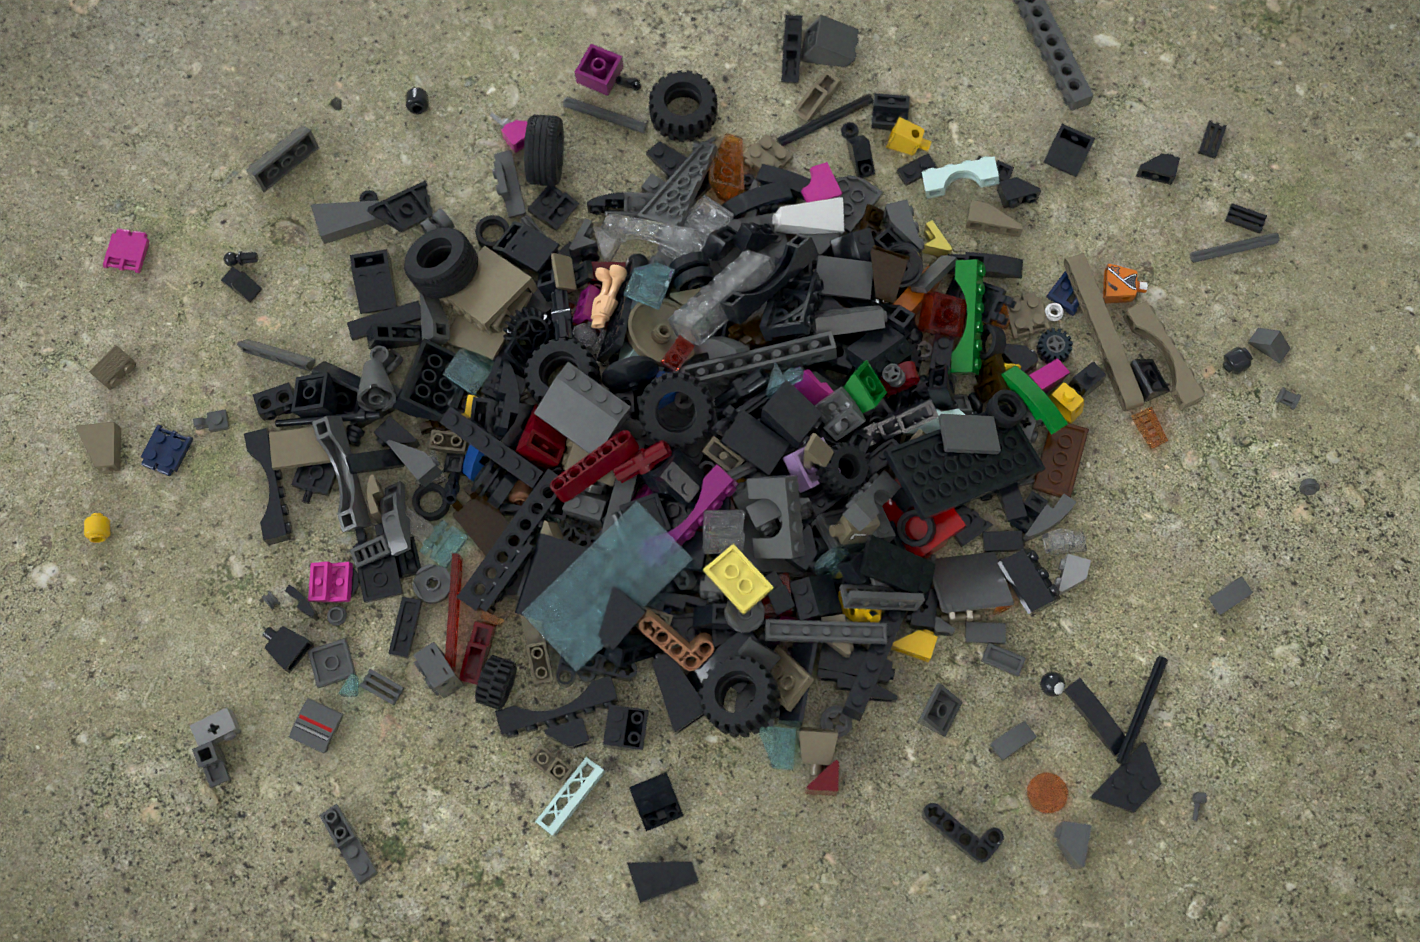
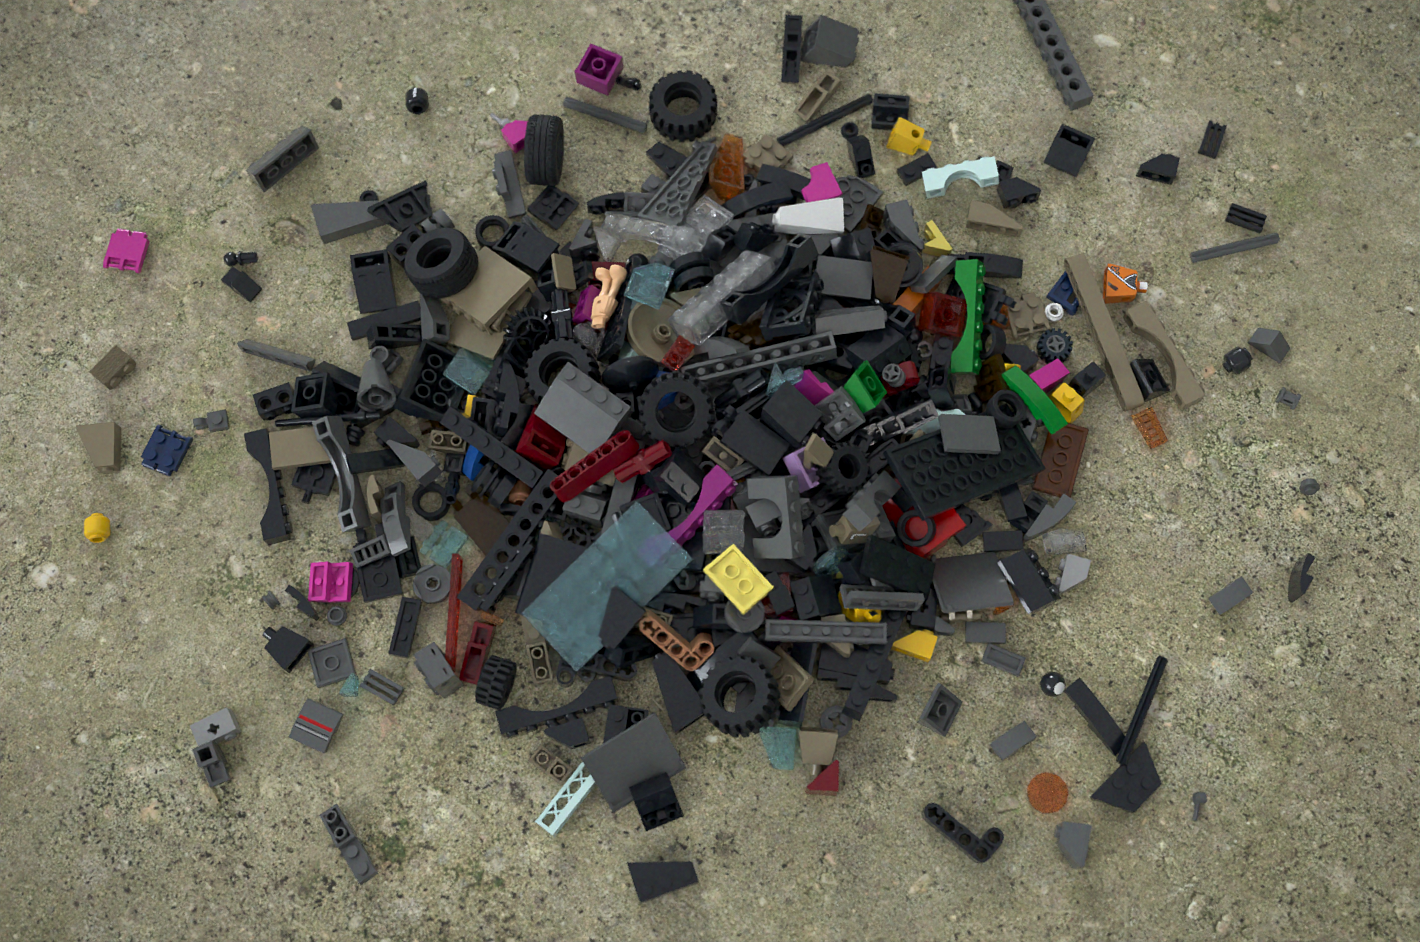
none -> black brick [386,224,424,269]
none -> dark grey container [580,712,686,813]
none -> black slope [1288,553,1315,603]

